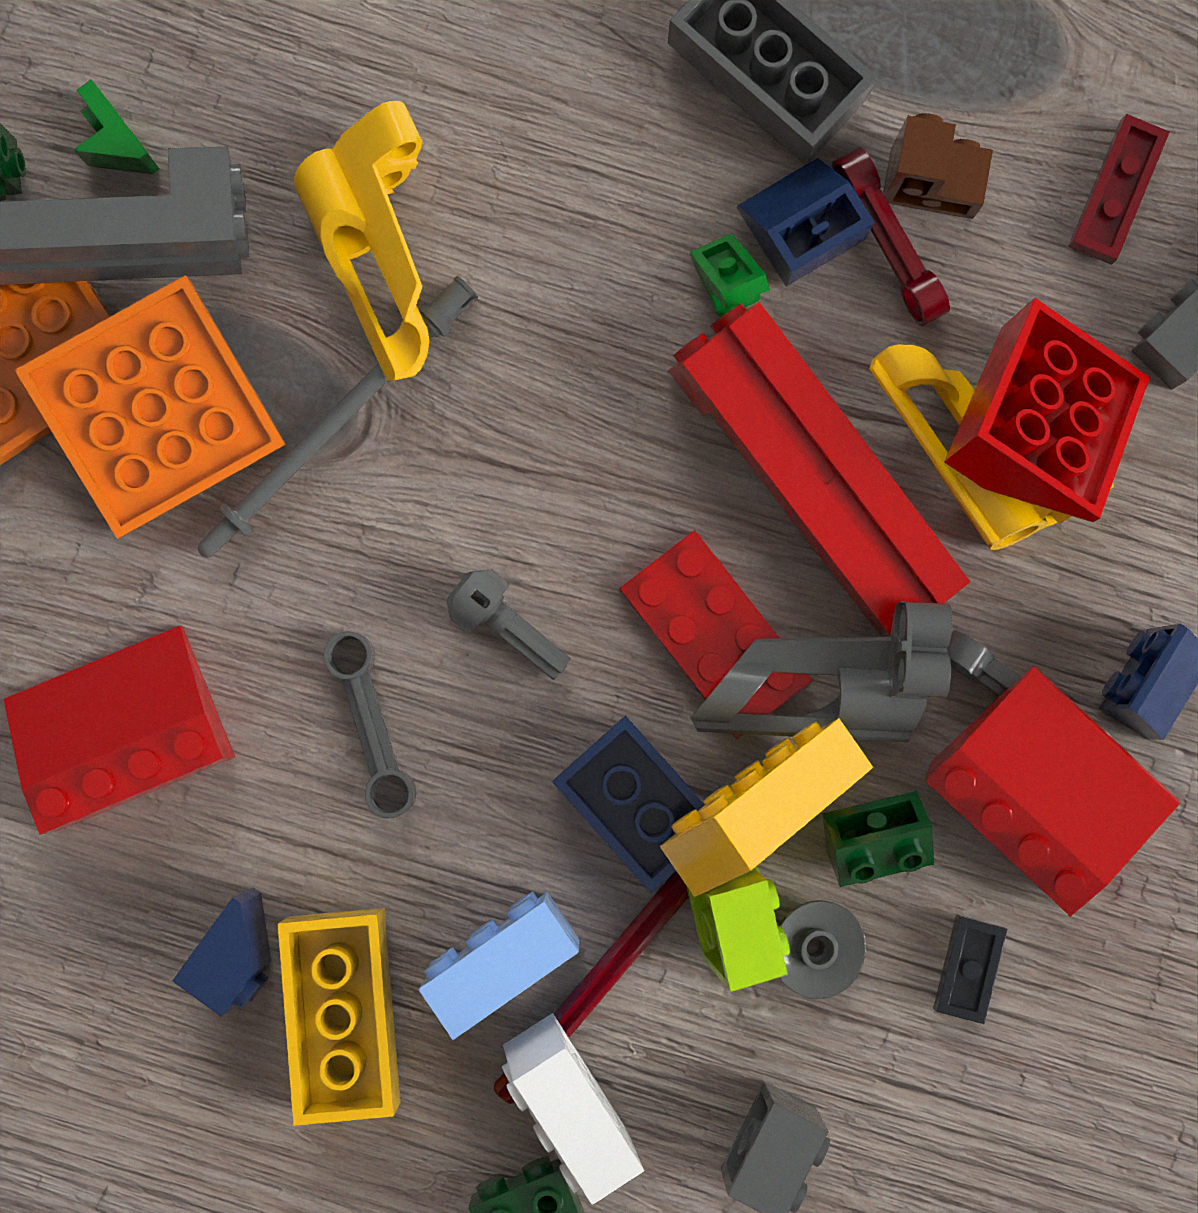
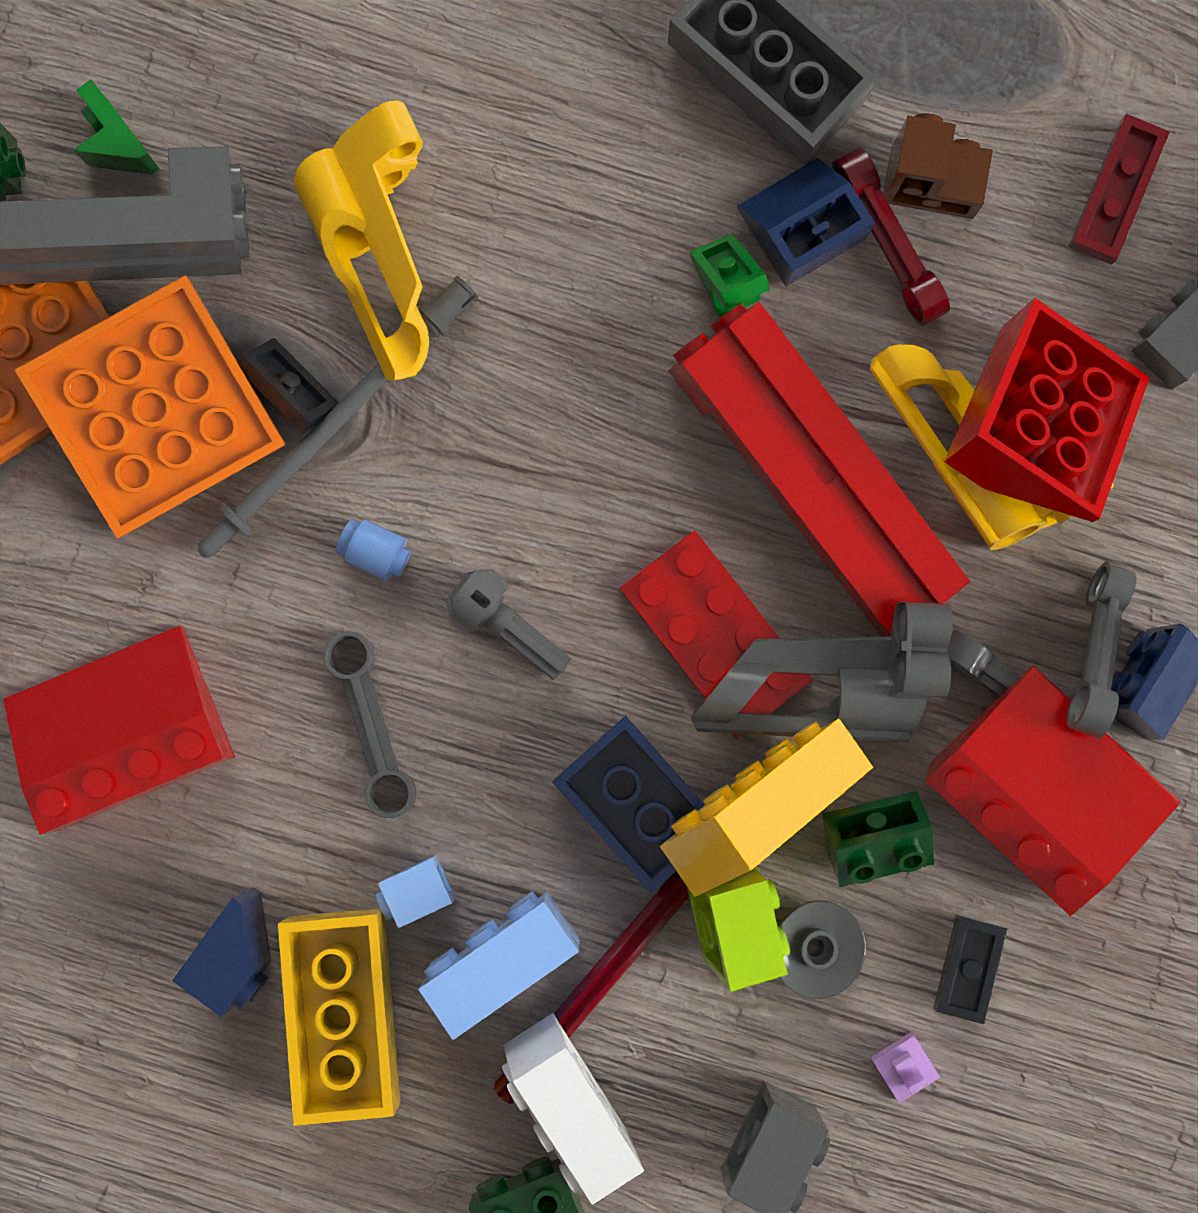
none -> black plate [238,338,339,434]
none -> medium blue brick [336,518,411,582]
none -> light blue brick [376,854,456,928]
none -> lavender tile [870,1032,940,1104]
none -> dark grey piece [1066,562,1137,739]

